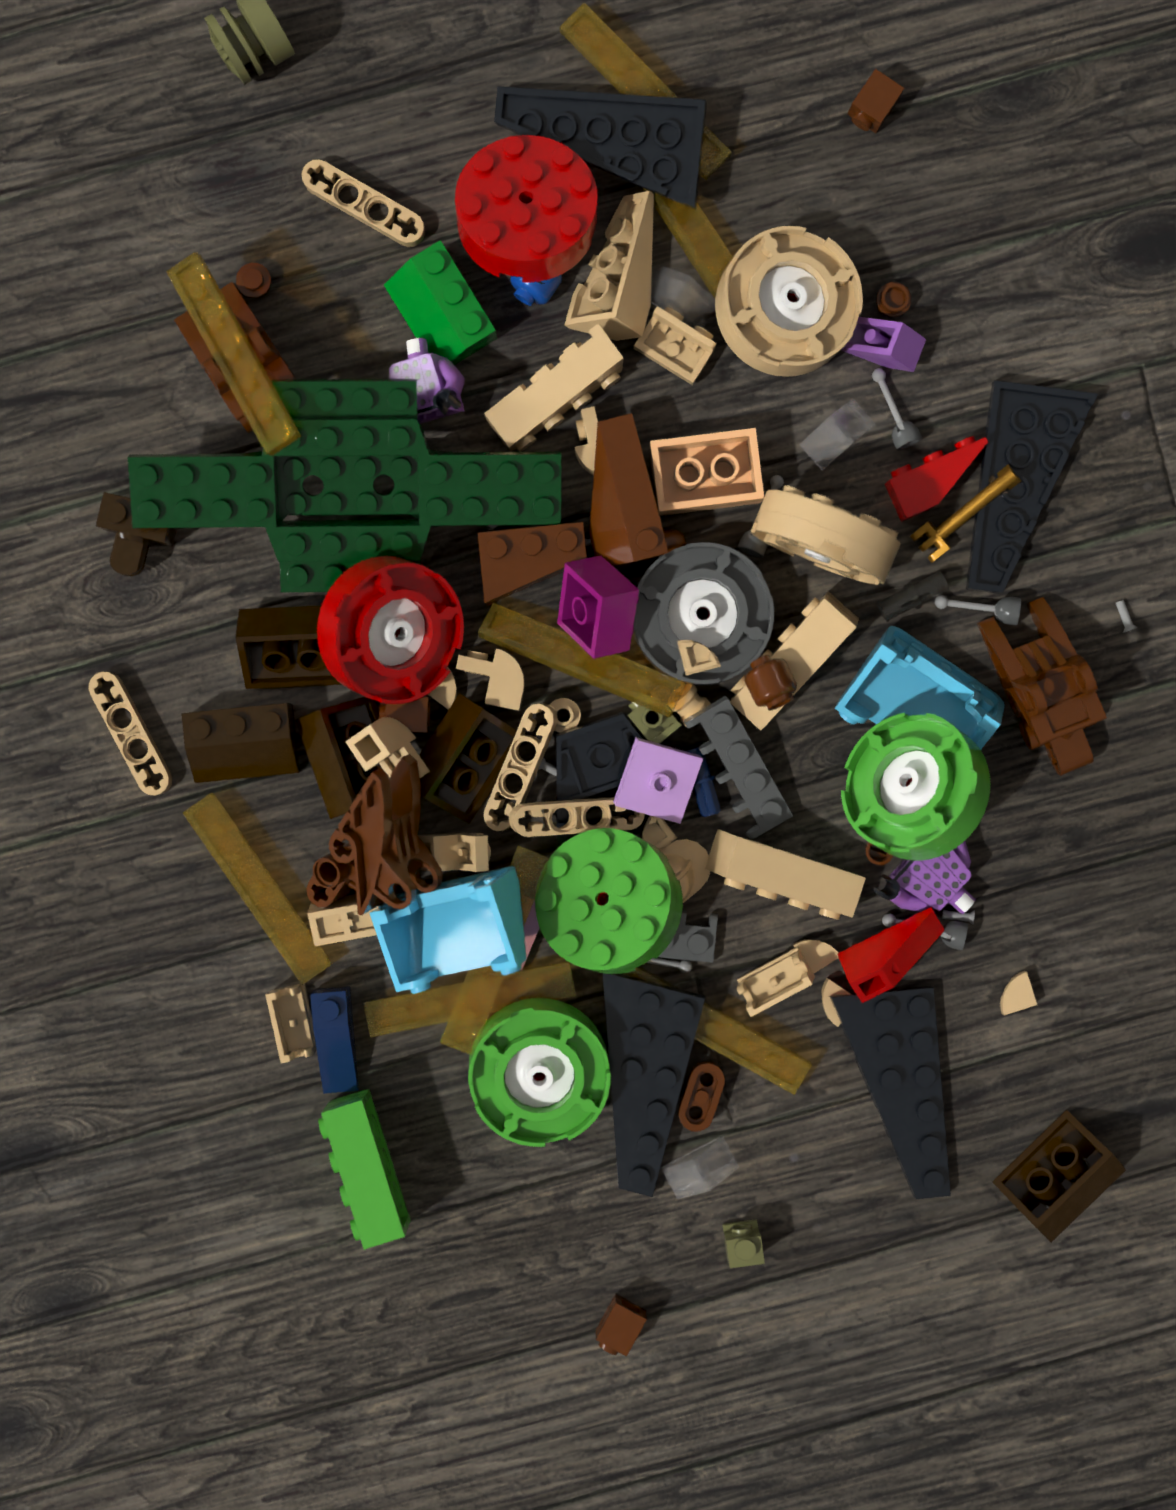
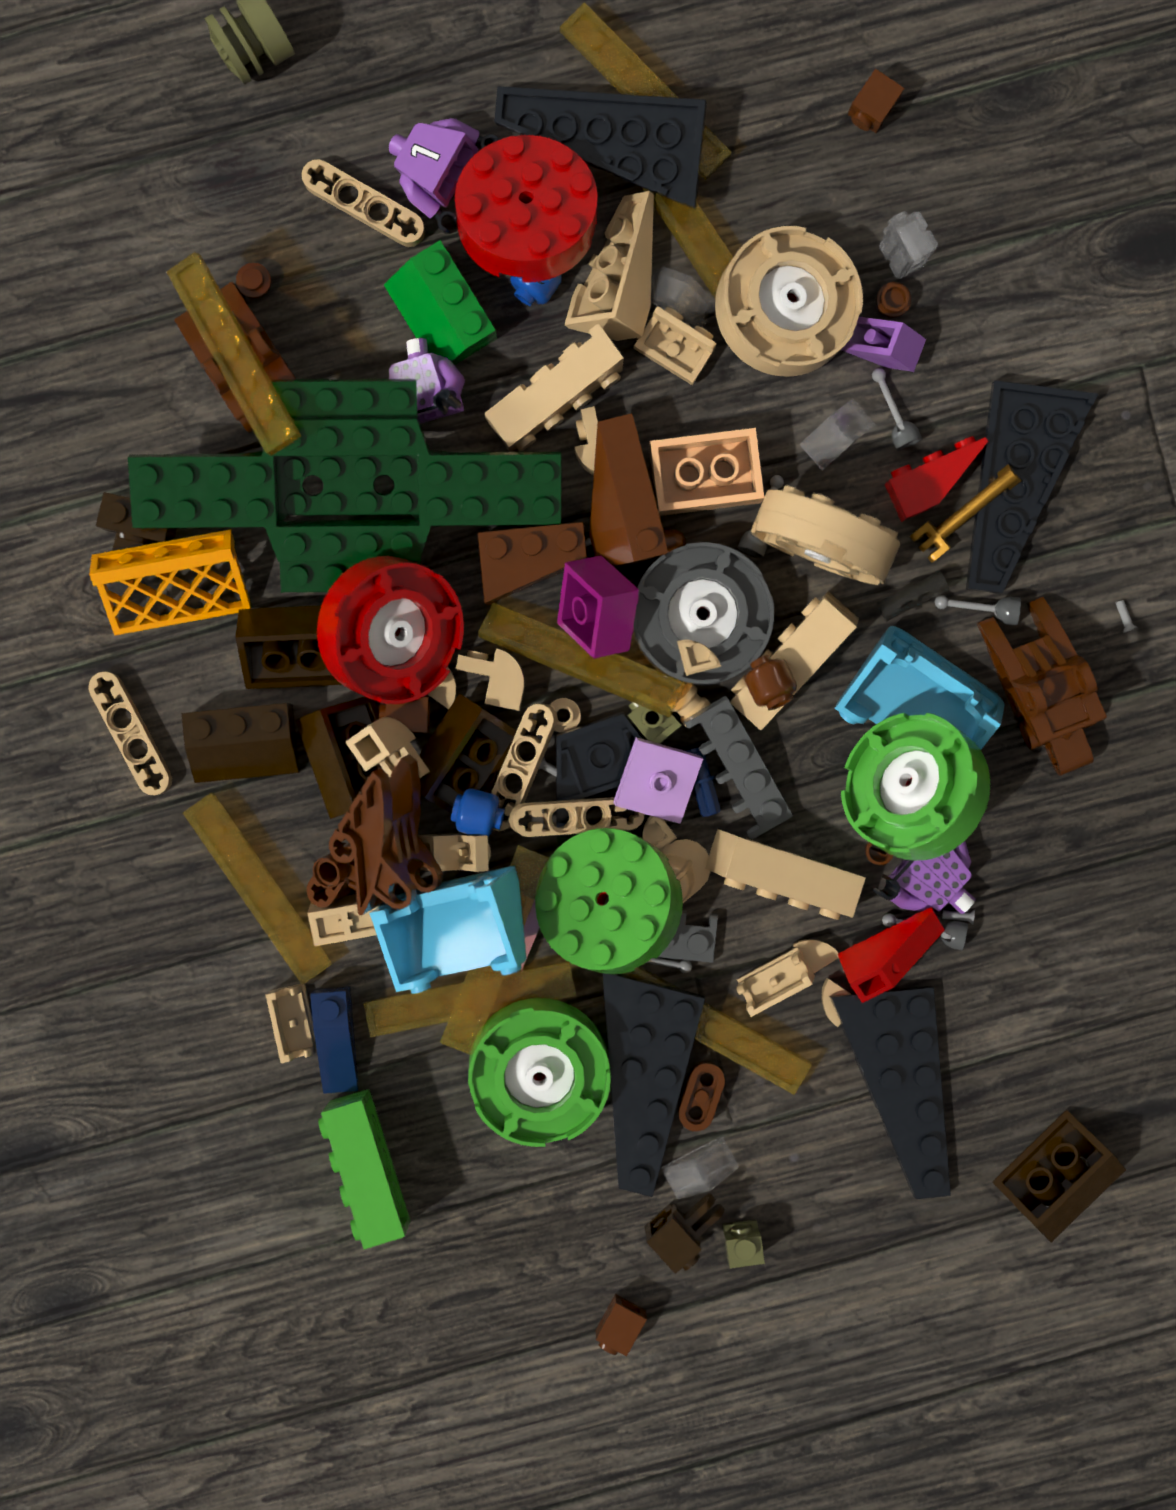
tan tile [1000,971,1037,1015] -> none
none -> light orange fence [89,529,251,636]
none -> medium lavender torso [389,118,499,234]
none -> blue head [451,789,505,837]
none -> dark brown brick [645,1193,725,1274]
none -> clear brick [879,211,938,279]

